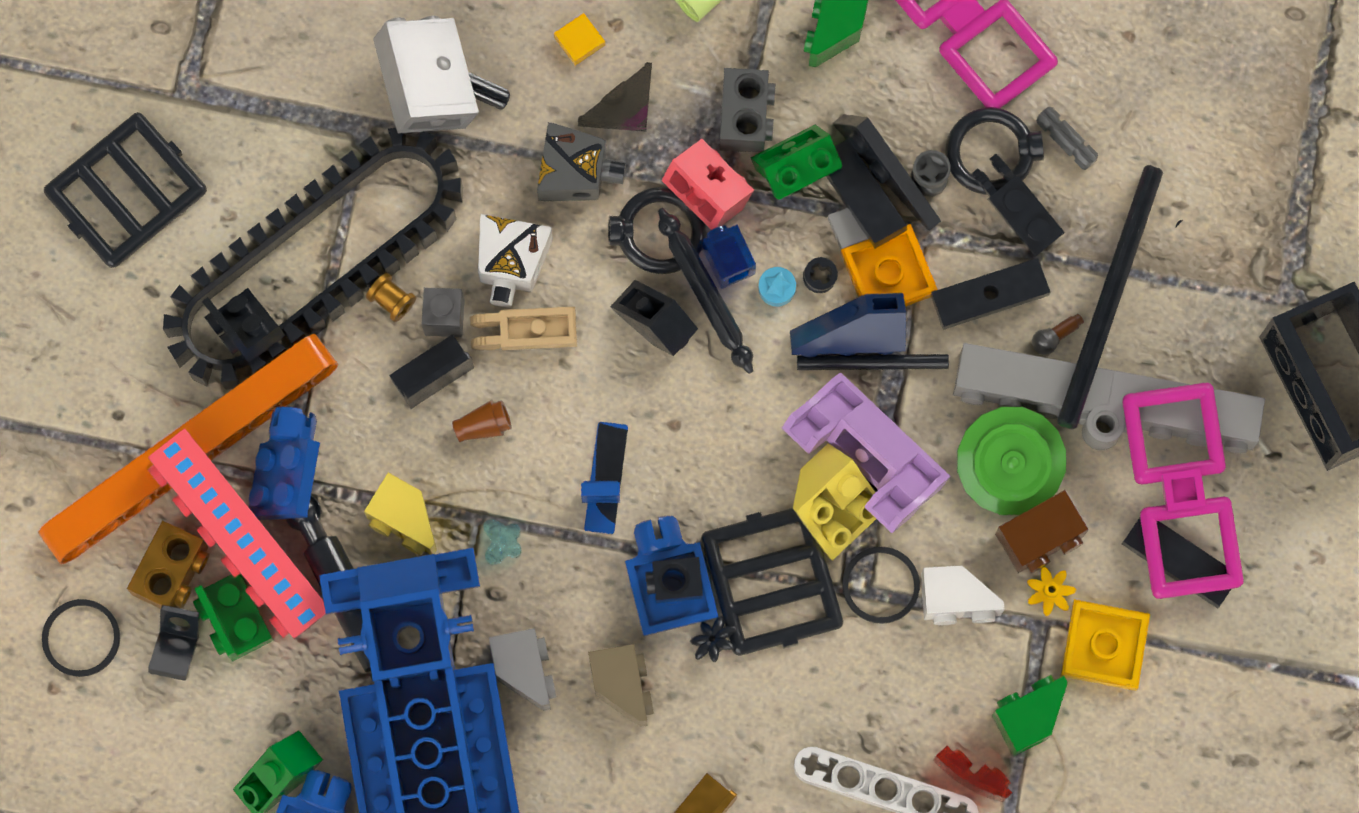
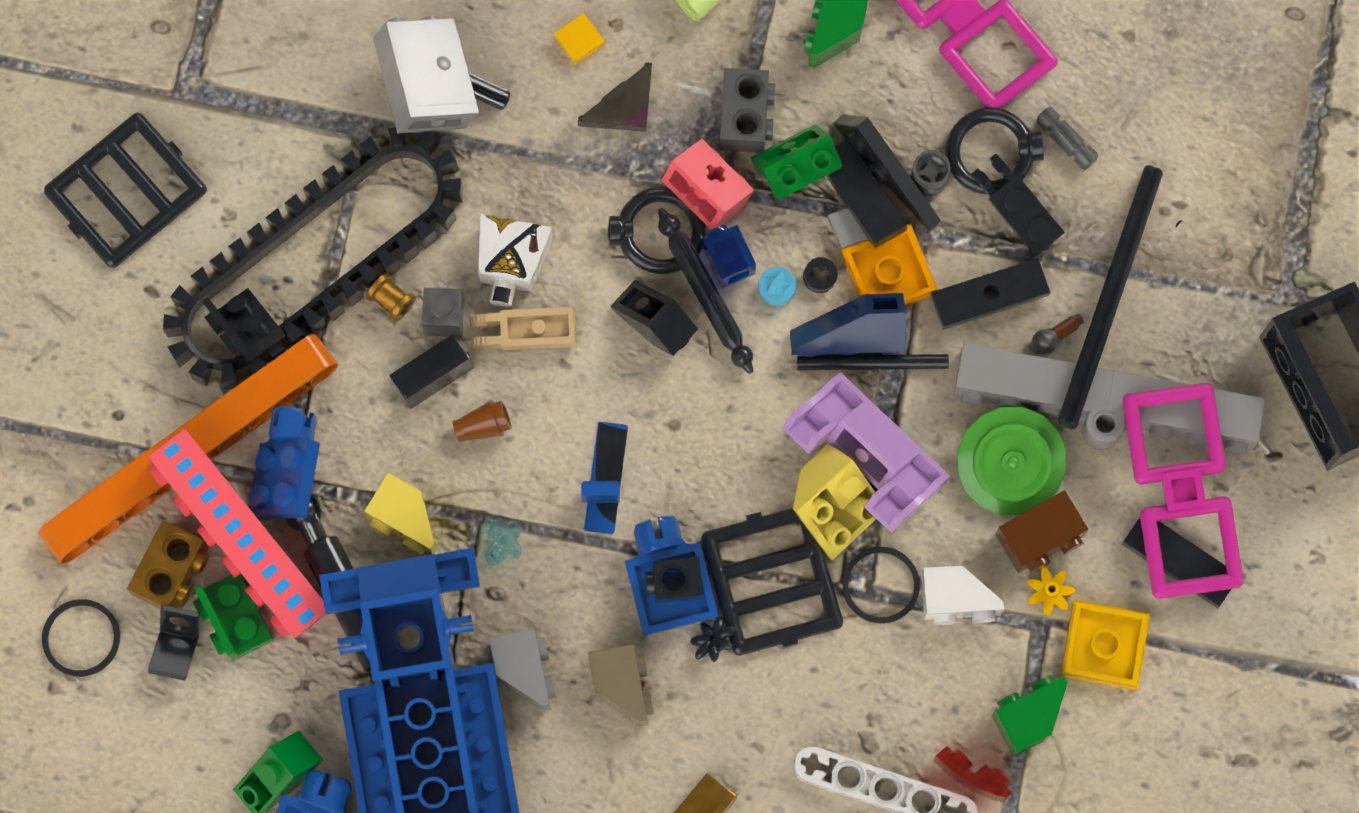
dark grey torso [537,122,626,202] -> none

